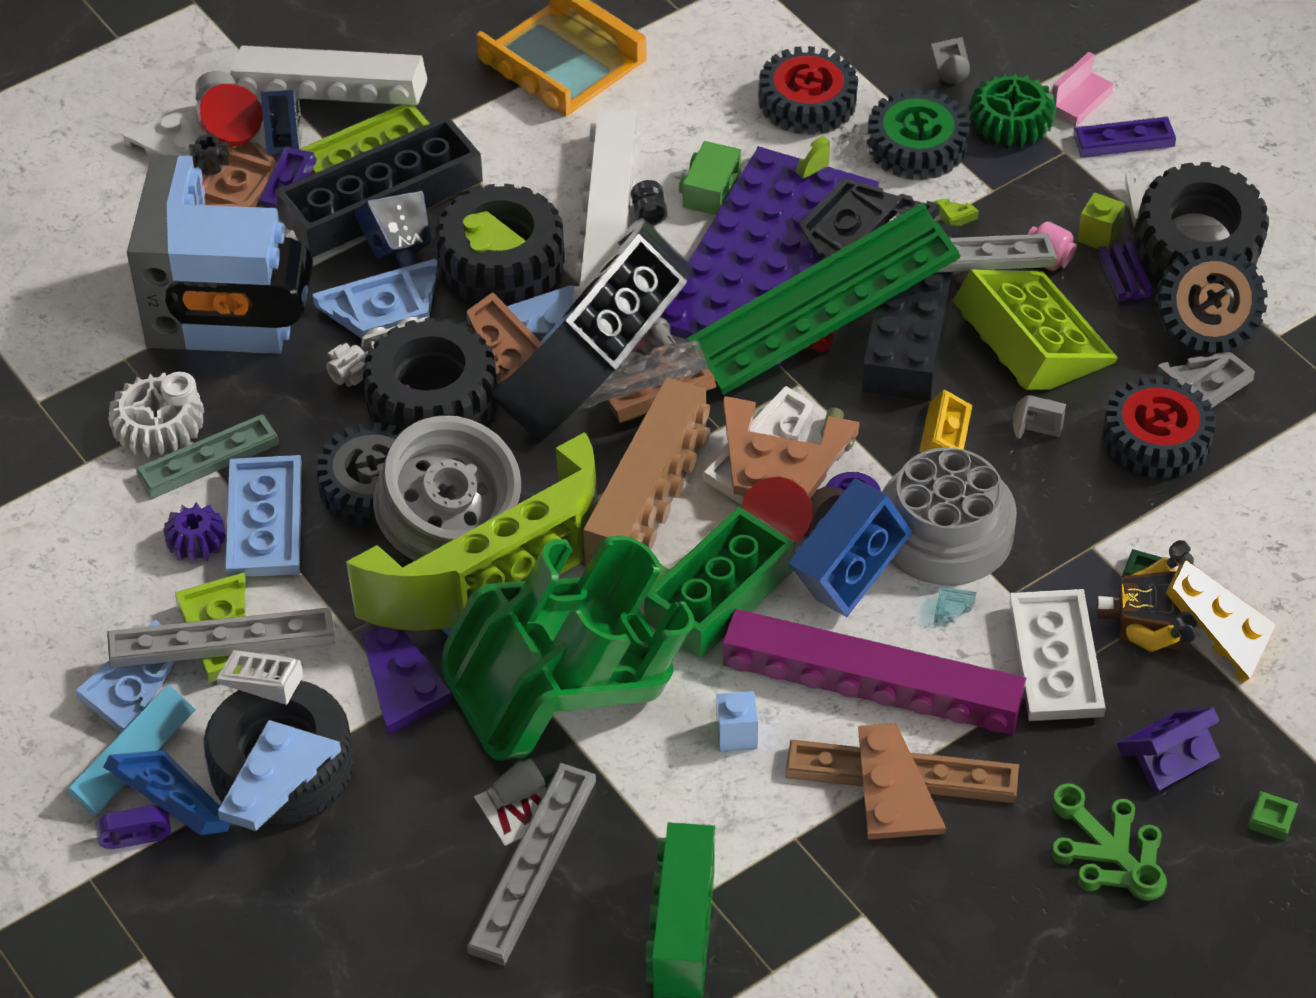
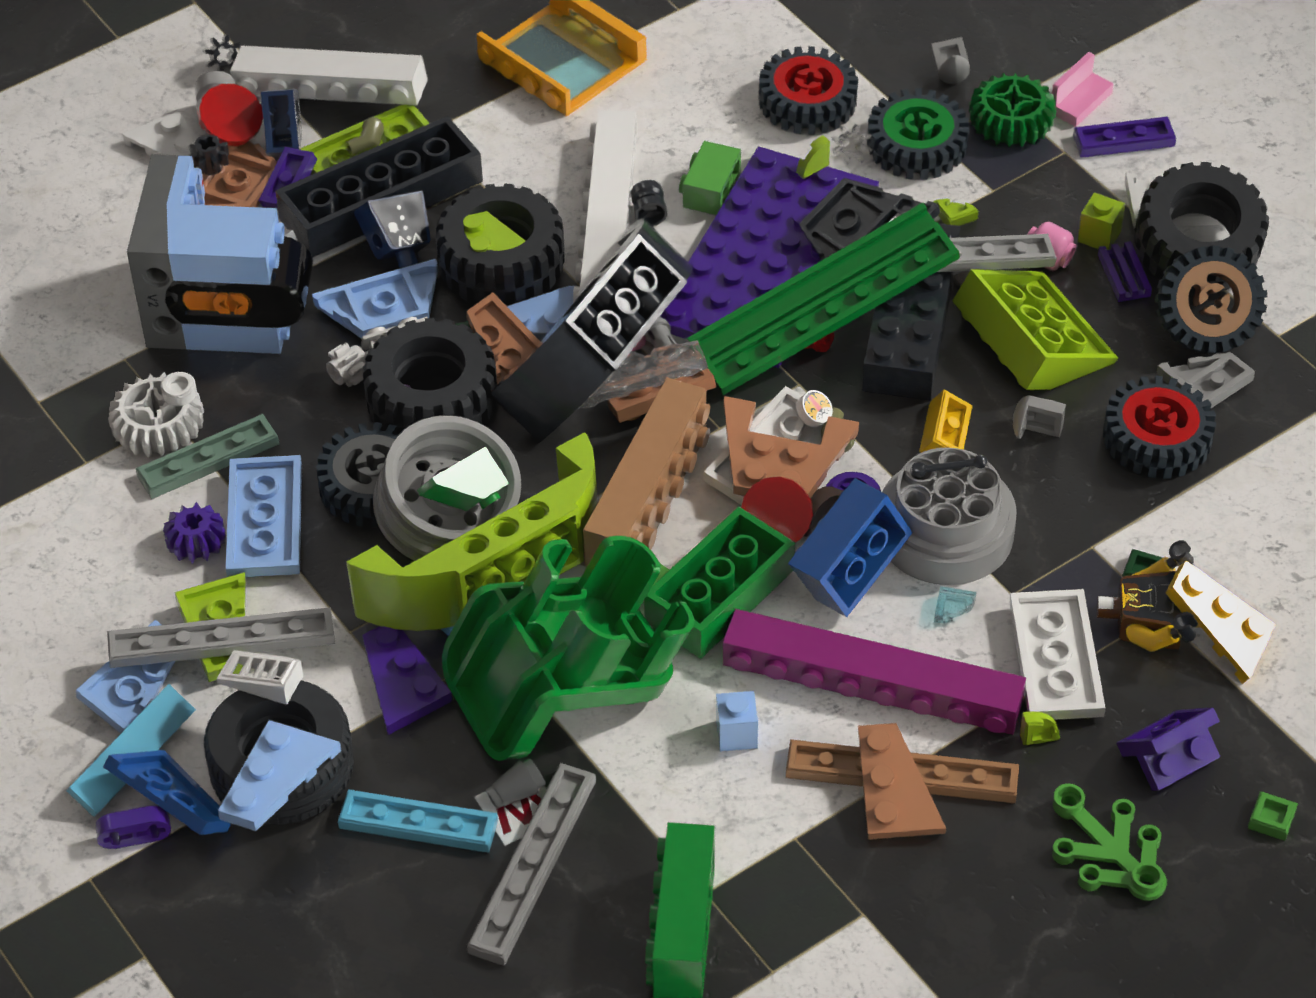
none -> black gear [203,35,241,72]
none -> medium azure tile [338,790,498,853]
none -> olive arm [345,117,384,157]
none -> slope [417,447,509,511]
none -> tile [796,390,832,427]
none -> black hinge [912,454,987,478]
none -> lime tile [1020,711,1060,745]

